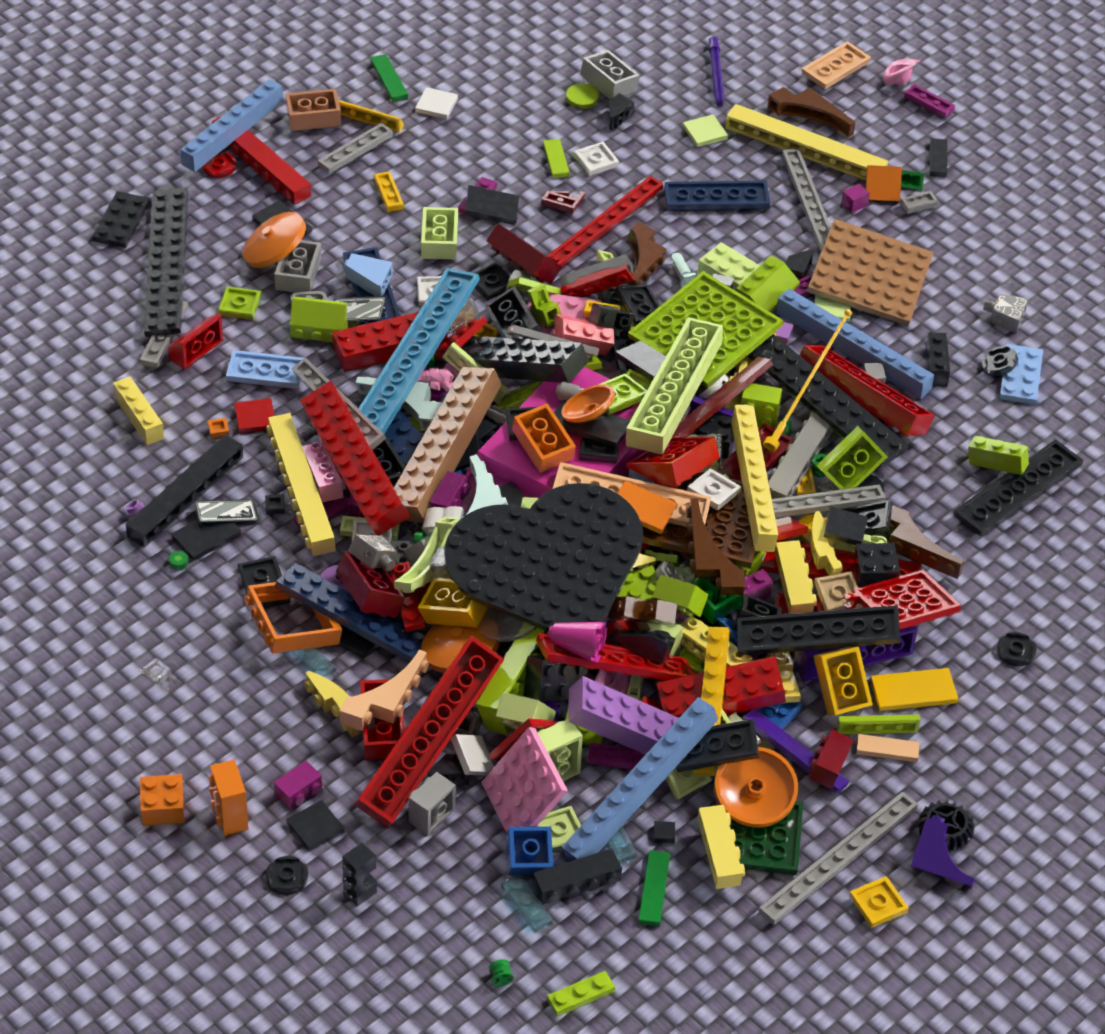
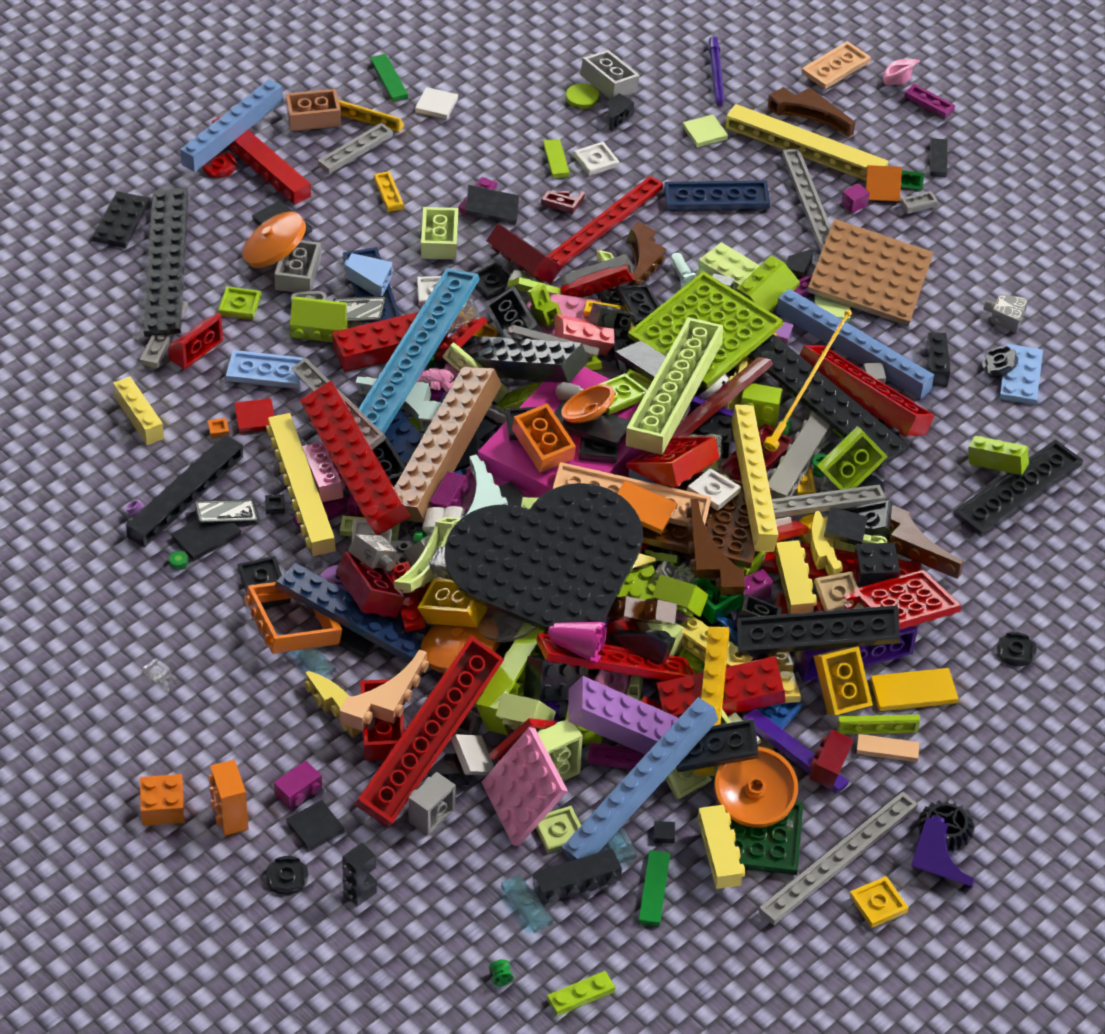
blue brick [505,826,553,876] -> none

